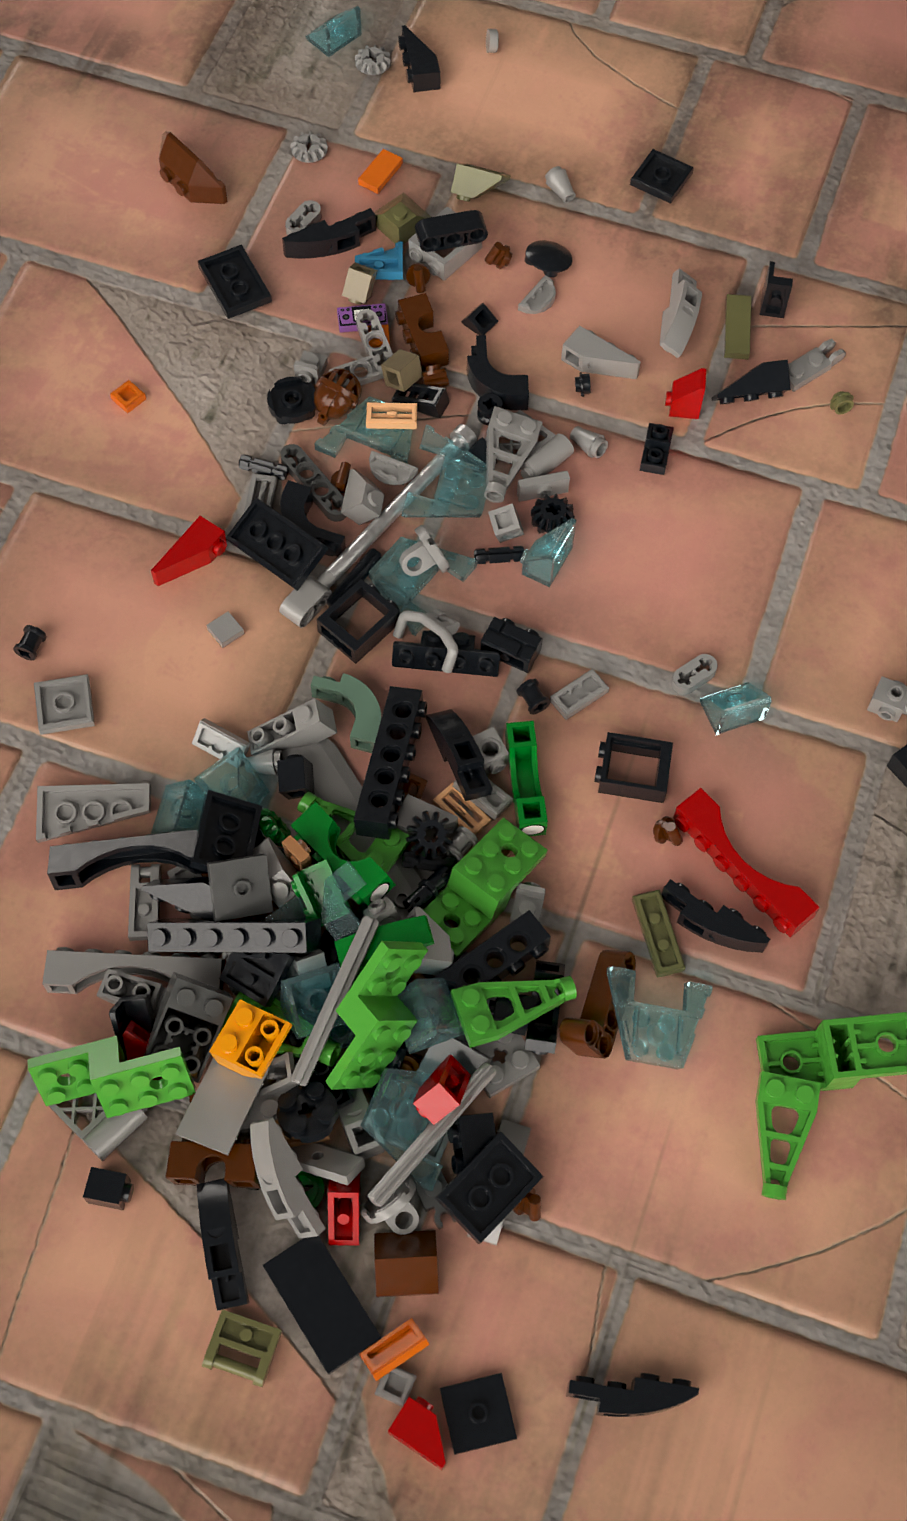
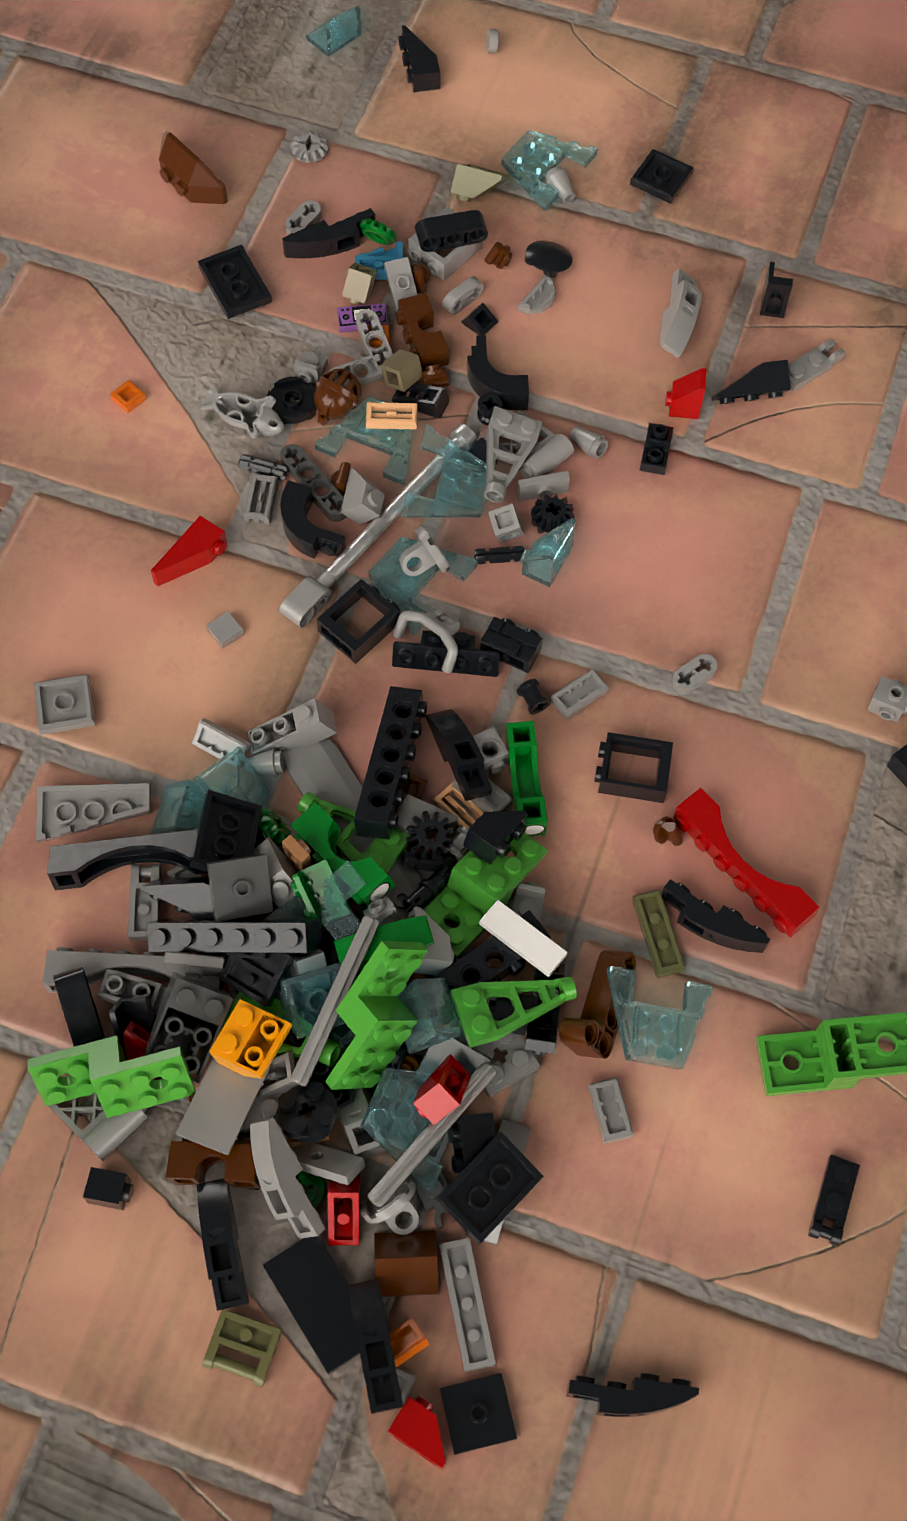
black bush [13,625,47,661] -> none
black tile [226,498,329,591] -> none
black brick [277,754,315,800] -> none
sand green arch [311,673,382,753] -> none
black axle [326,548,382,607] -> none
light grey gear [355,44,391,75] -> none
orange tile [358,149,403,194] -> none
light grey tile [369,450,418,485] -> none
olive slope [374,193,431,244] -> none
reddish brown plate [513,1188,541,1221] -> none
light grey slope [561,326,641,379] -> none
black plate [575,372,591,397] -> none
clear light blue slope [700,682,772,735] -> none
olive tile [724,294,751,360] -> none
bright green plate [755,1071,821,1200] -> none
olive plate [830,391,854,414] -> none
none -> black beam [53,967,105,1047]
none -> light grey plate [163,951,226,978]
none -> light grey animal [200,388,284,439]
none -> black slope [347,1279,403,1415]
none -> green gear [359,219,396,245]
none -> light grey plate [384,257,418,311]
none -> light grey plate [439,1238,496,1373]
none -> light grey beam [442,276,484,315]
none -> black slope [463,811,528,865]
none -> white tile [479,900,567,977]
none -> clear light blue wing [501,130,598,211]
none -> light grey plate [588,1077,634,1144]
none -> black plate [808,1155,860,1247]

